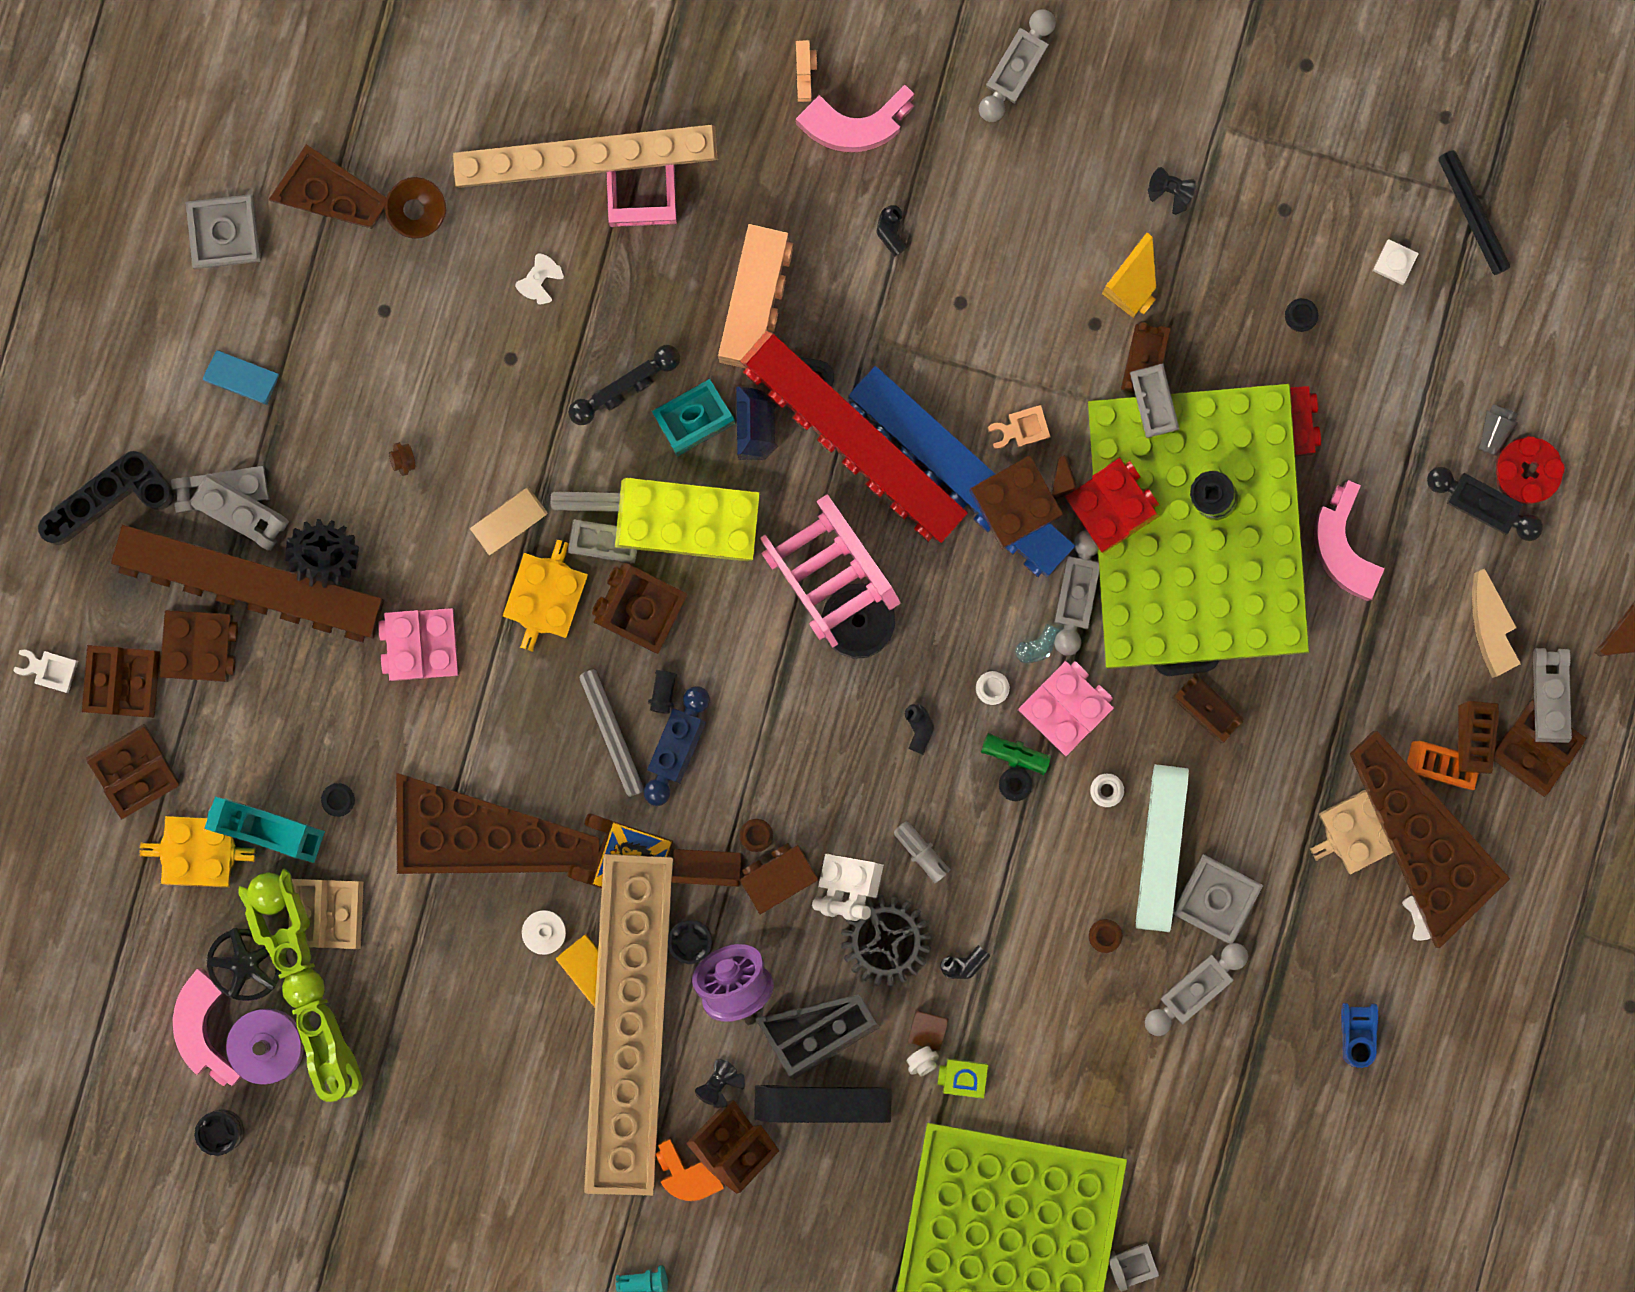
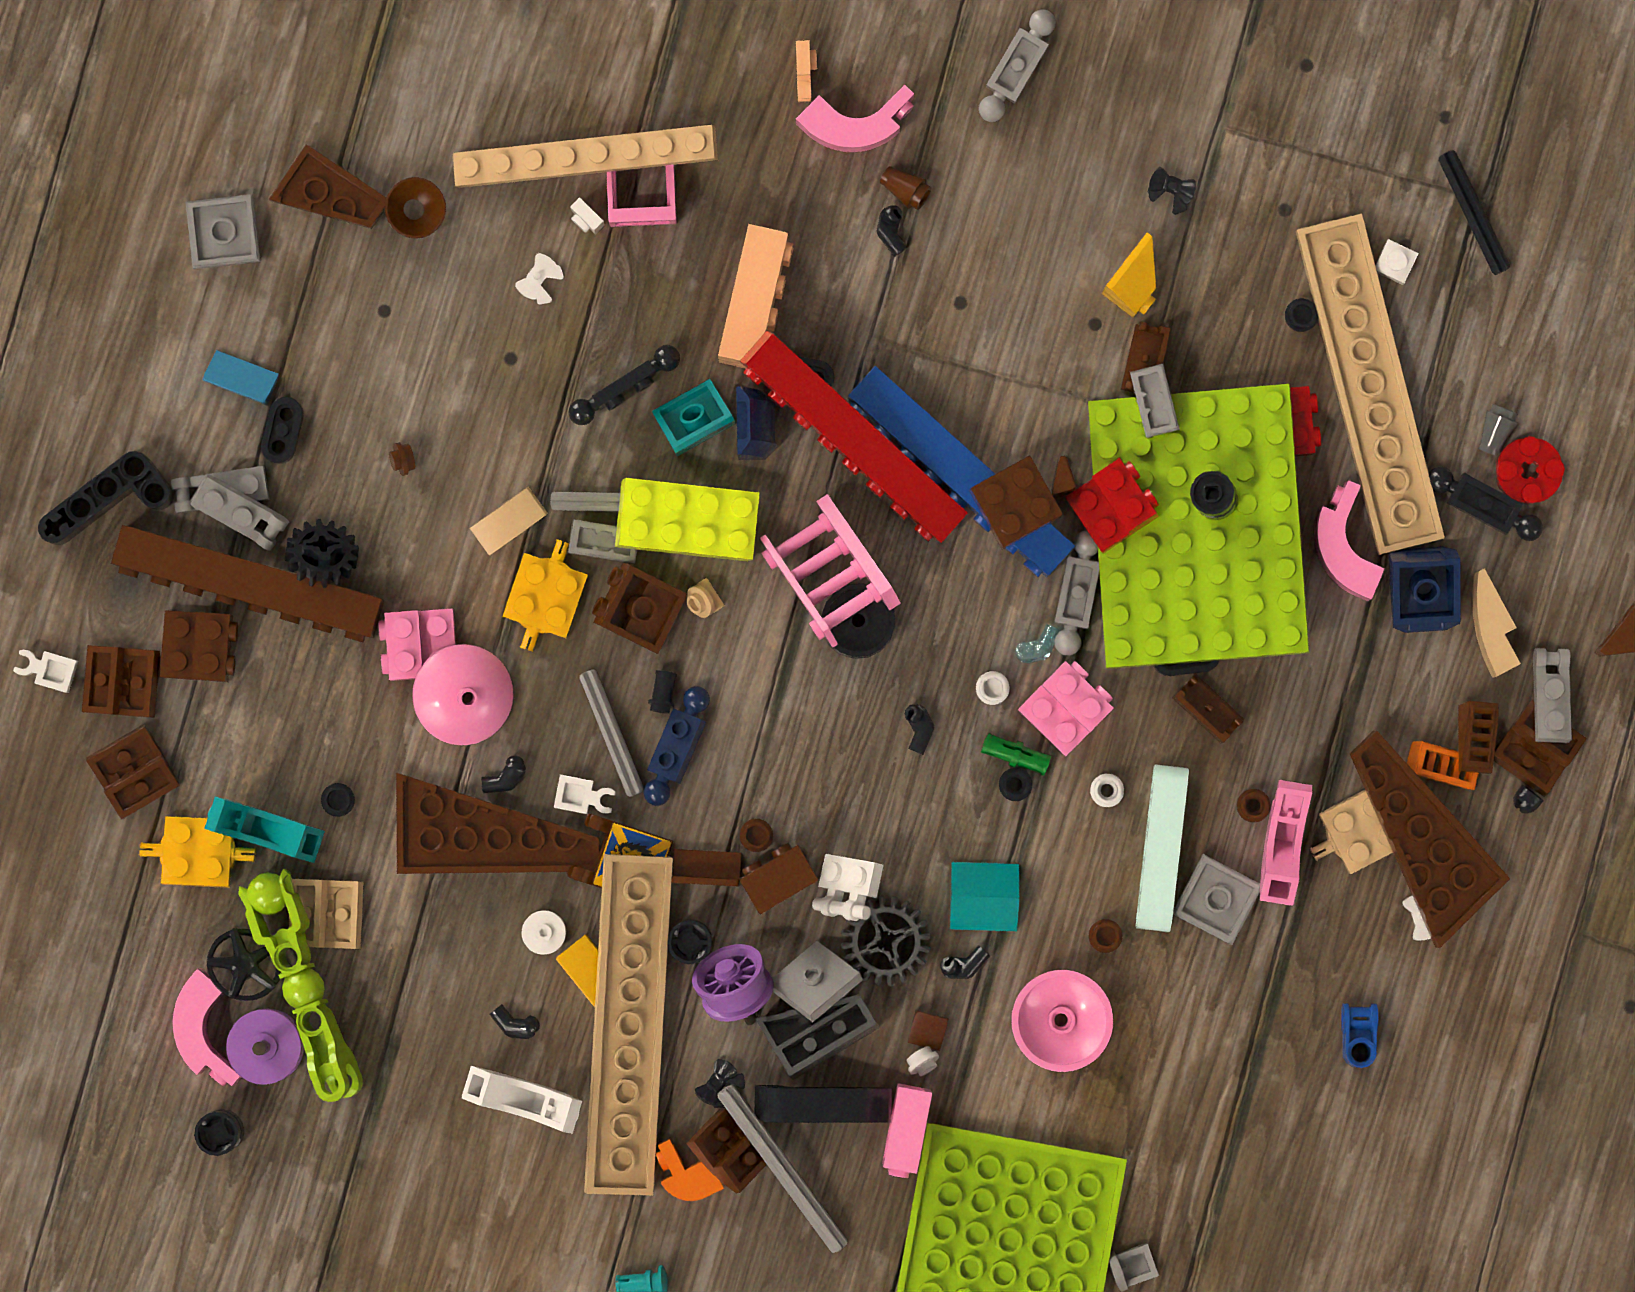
light grey axle [894,821,951,884] -> none
lime brick [937,1058,988,1099] -> none
light nougat plate [987,405,1050,449] -> none
light grey plate [1145,943,1248,1036] -> none
none -> black plate [261,397,304,464]
none -> bright pink dish [412,644,513,745]
none -> white arch [462,1066,582,1134]
none -> black arm [481,755,526,794]
none -> black arm [489,1004,540,1039]
none -> white plate [554,775,616,814]
none -> white plate [570,197,605,235]
none -> tan plate [687,578,725,618]
none -> light grey axle [718,1085,848,1253]
none -> light grey plate [772,941,862,1022]
none -> reddish brown cone [880,166,932,210]
none -> bright pink window [882,1083,932,1178]
none -> teal slope [950,862,1019,931]
none -> bright pink dish [1011,970,1113,1072]
none -> reddish brown plate [1236,789,1271,822]
none -> bright pink arch [1260,780,1312,906]
none -> tan plate [1296,214,1445,555]
none -> dark blue slope [1389,546,1461,633]
none -> black hinge [1513,784,1543,813]

